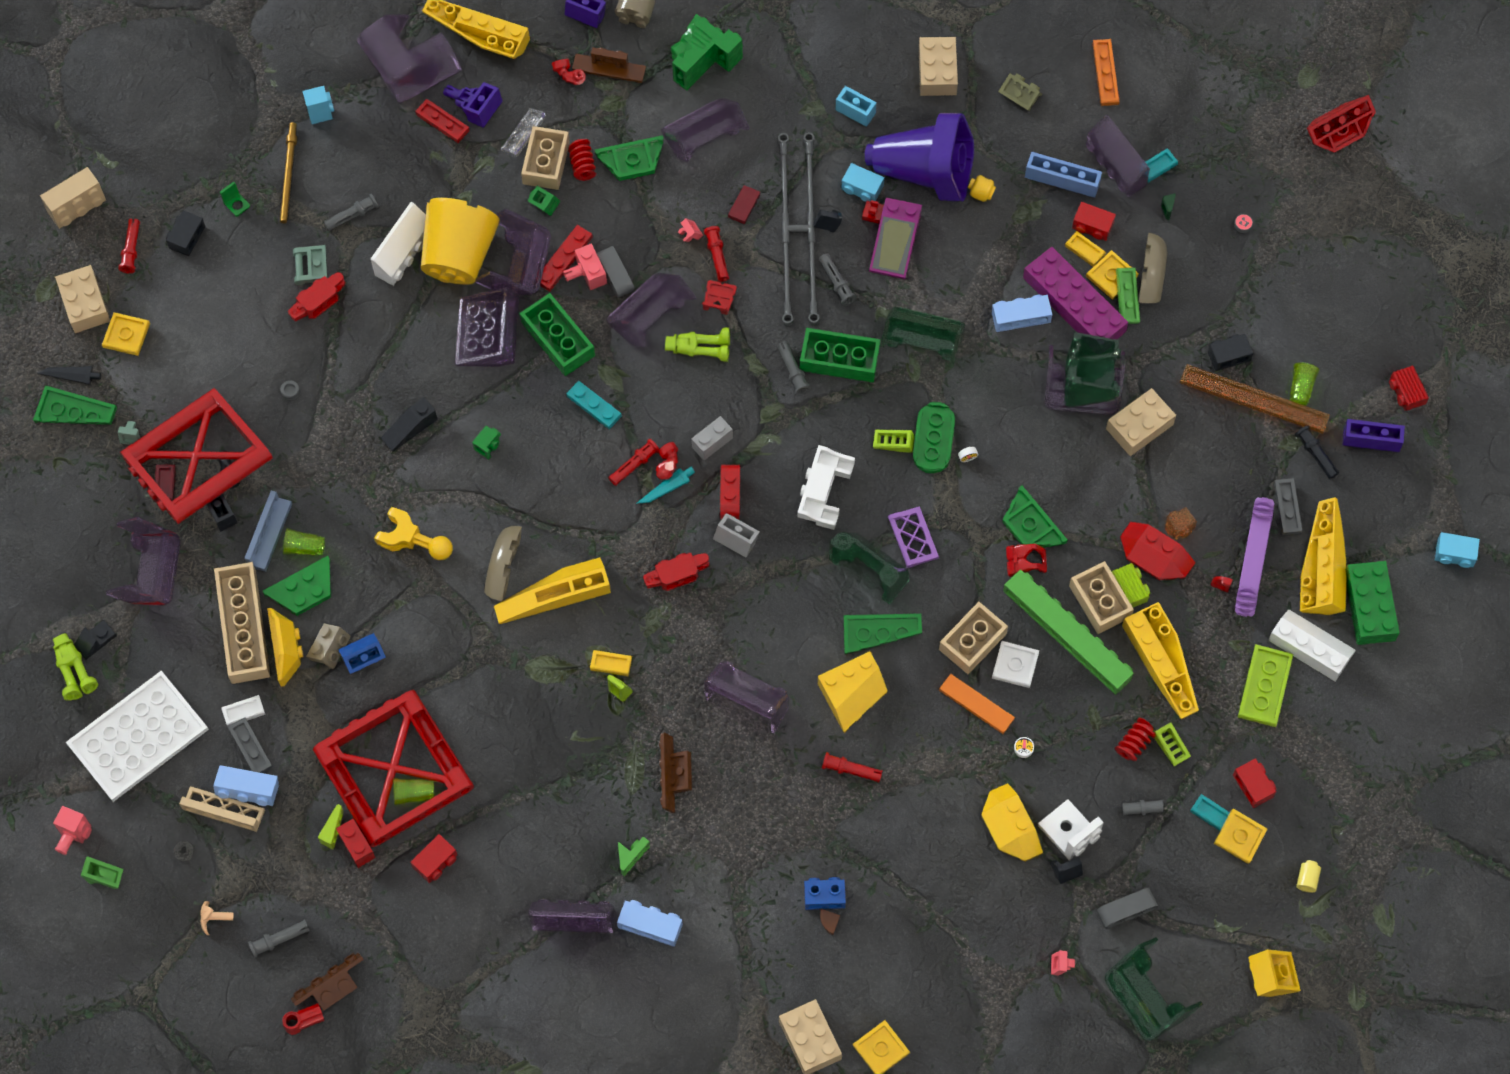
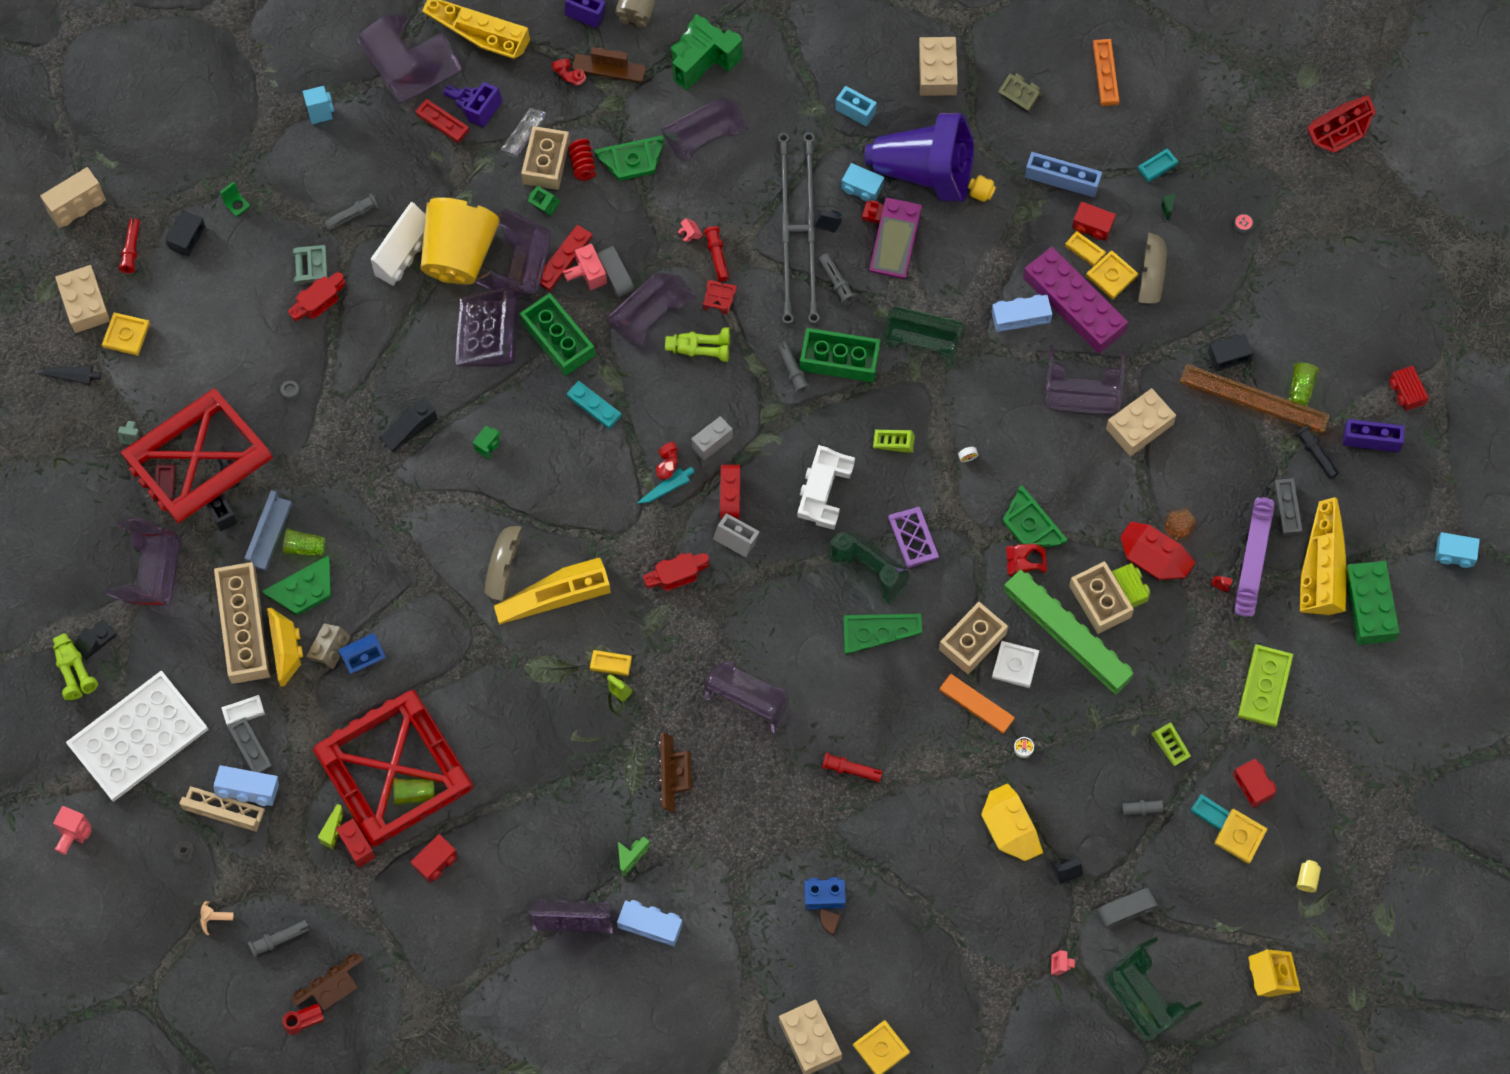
green wing [33,385,117,425] -> none
bright green slope [81,857,123,889] -> none
pearl gold bar [280,122,297,223] -> none
yellow piece [374,507,453,560] -> none
red pin [608,439,659,486] -> none
dark red tile [728,185,760,224] -> none
yellow wedge [817,651,887,733] -> none
green tile [913,402,955,473] -> none
white bracket [1038,799,1104,861] -> none
clear green windscreen [1064,332,1121,407] -> none
clear purple slope [1086,115,1150,197] -> none
red piece [1115,718,1156,761] -> none
bright green tile [1116,268,1140,324] -> none
yellow wedge [1122,602,1199,719] -> none
white slope [1268,610,1356,682] -> none

